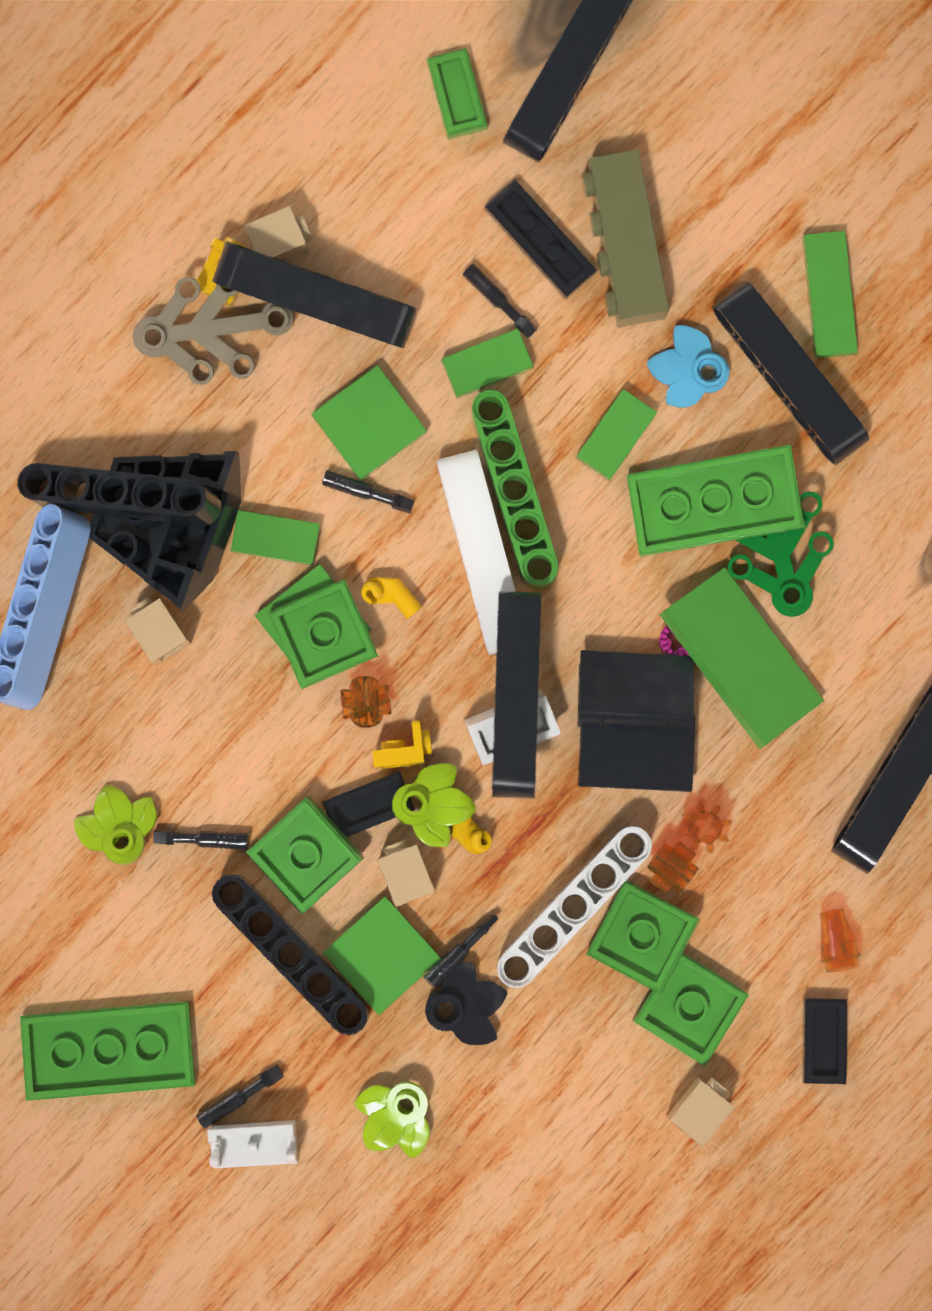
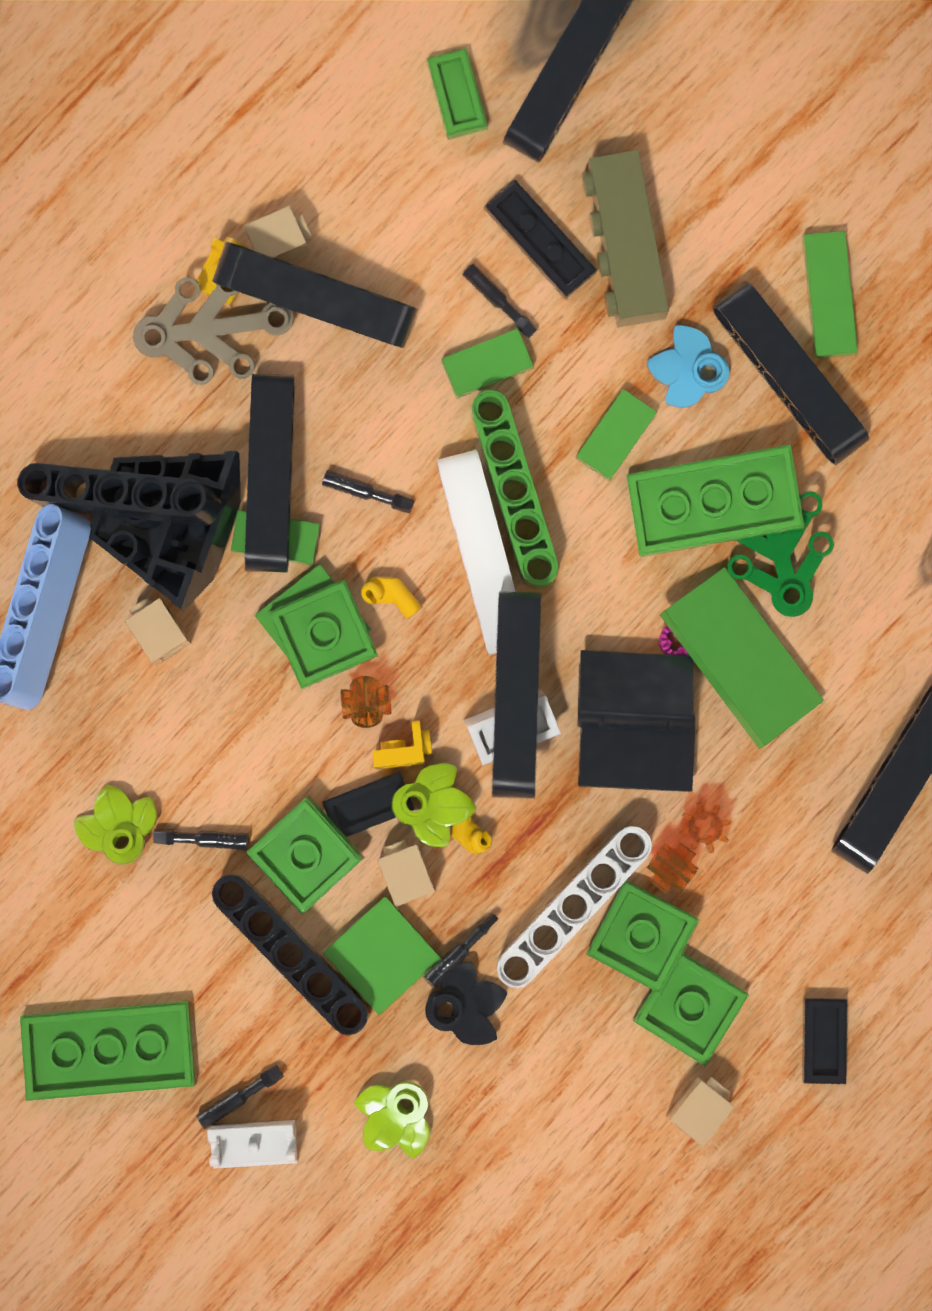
bright green tile [311,365,427,481] -> none
clear orange cone [819,909,862,973] -> none
none -> black beam [245,374,295,573]

